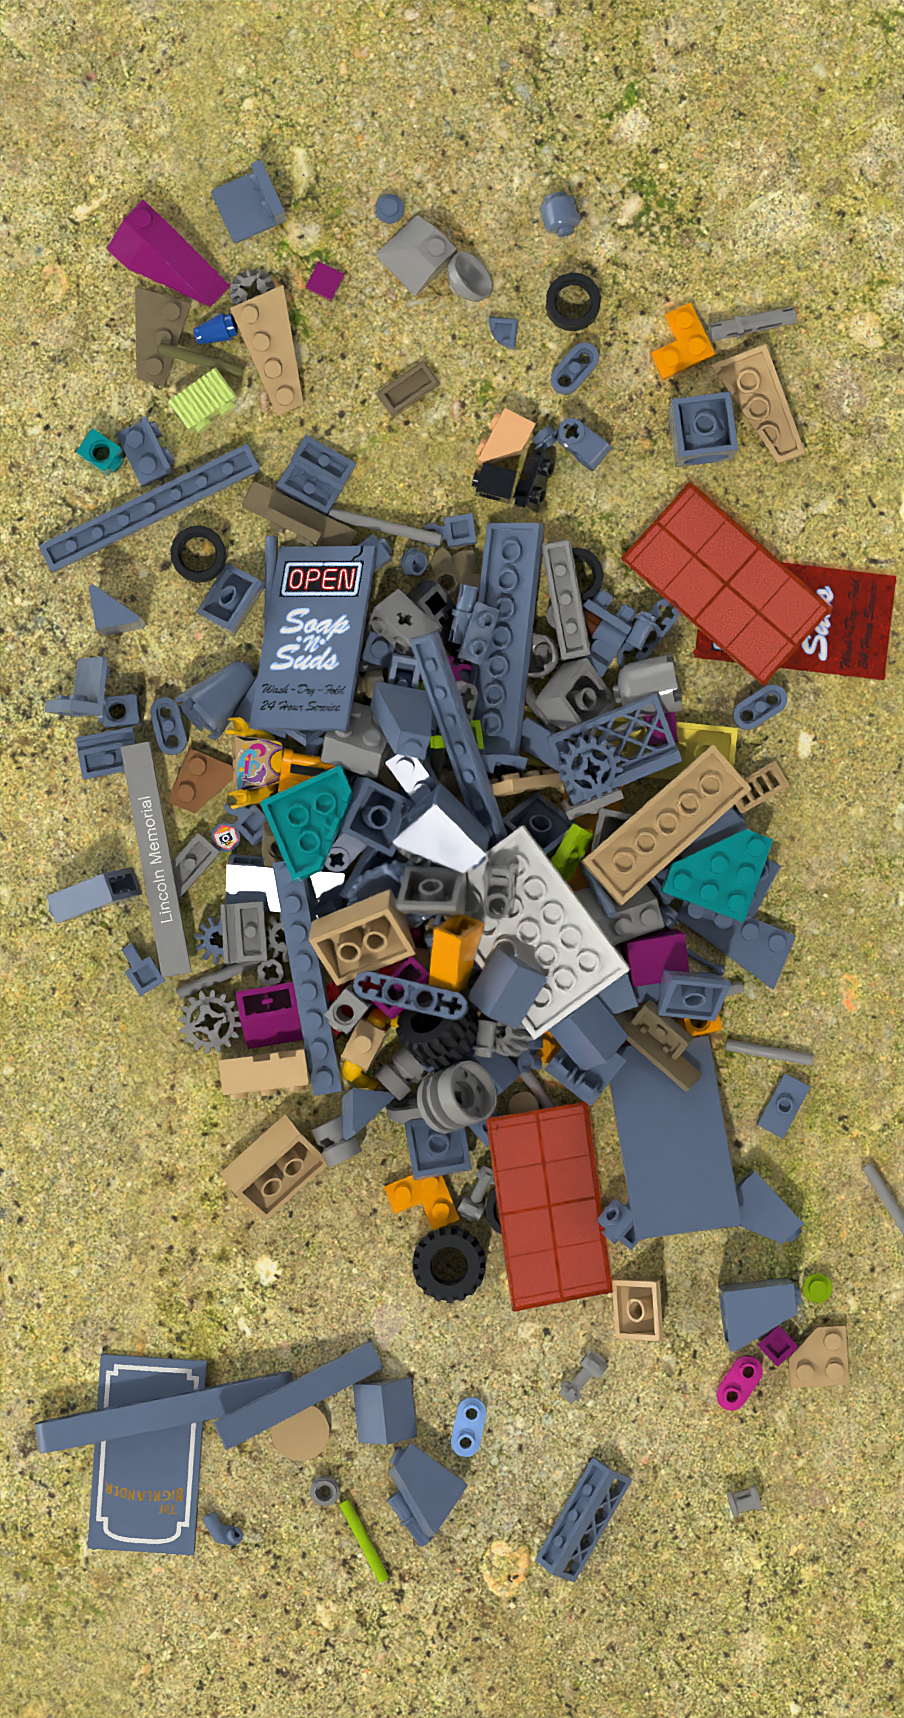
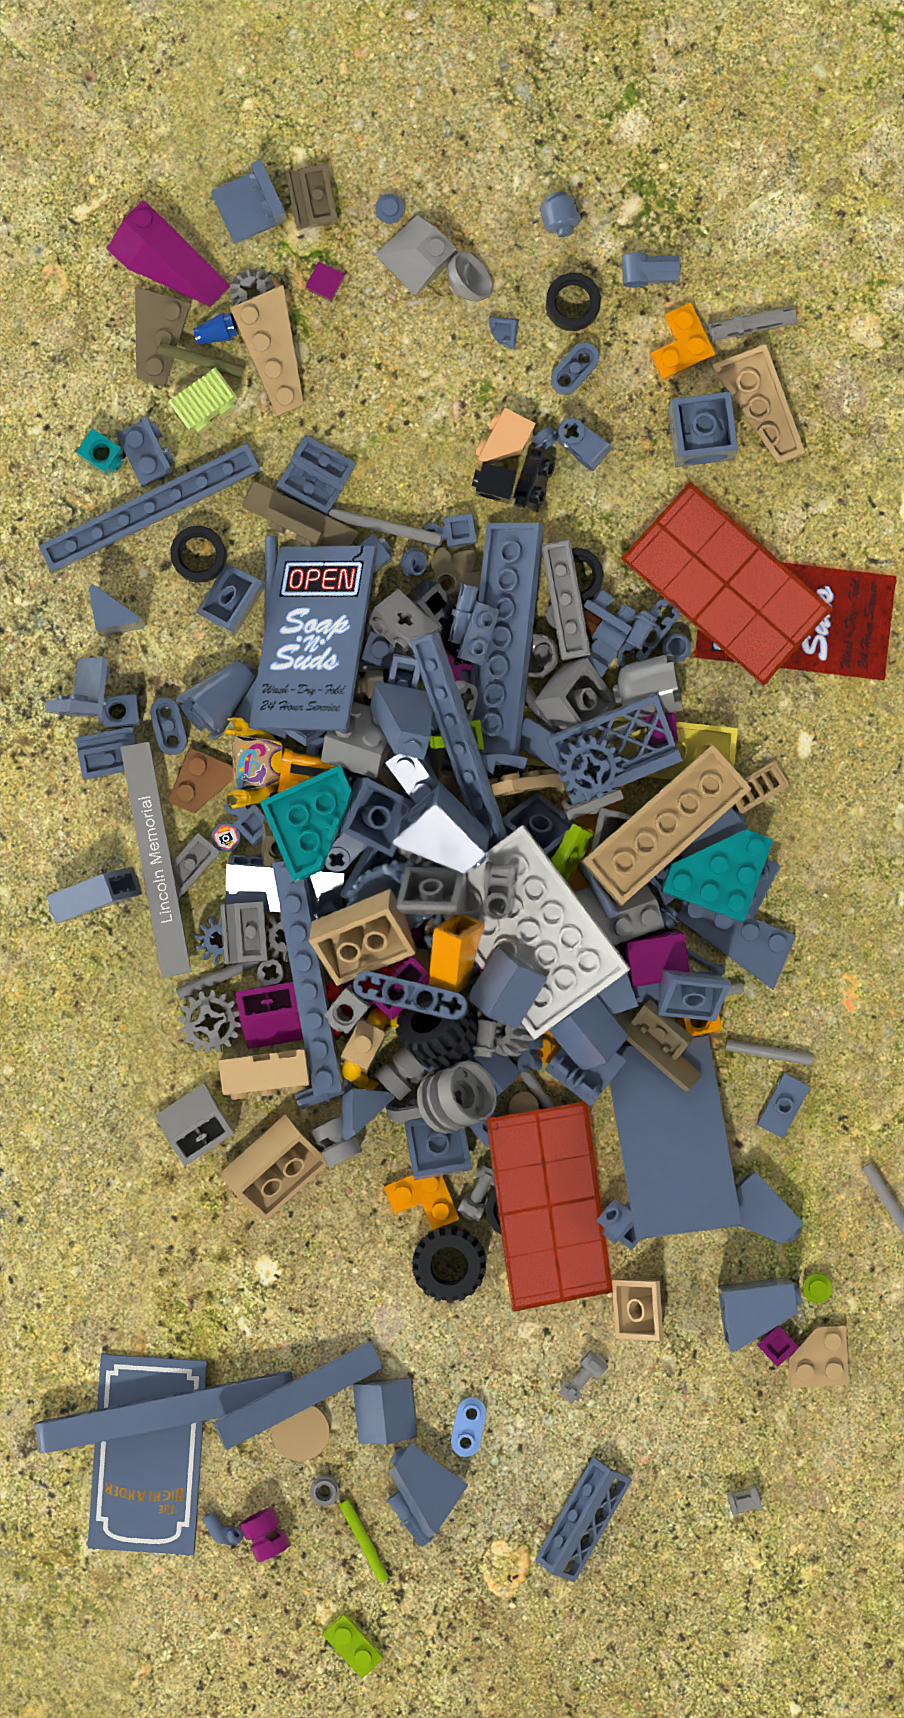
sand blue plate [121,943,166,996] -> none
dark tan tile [376,360,440,418] -> none
dark pink plate [716,1355,763,1411] -> none
sand blue plate [733,684,787,730] -> none
none -> light grey slope [155,1083,237,1166]
none -> magenta wheel [239,1507,291,1563]
none -> dark tan plate [285,163,338,231]
none -> sand blue axle [295,1077,354,1109]
none -> lime plate [322,1612,384,1679]
none -> sand blue piece [622,252,680,288]
none -> sand blue plate [662,633,691,662]

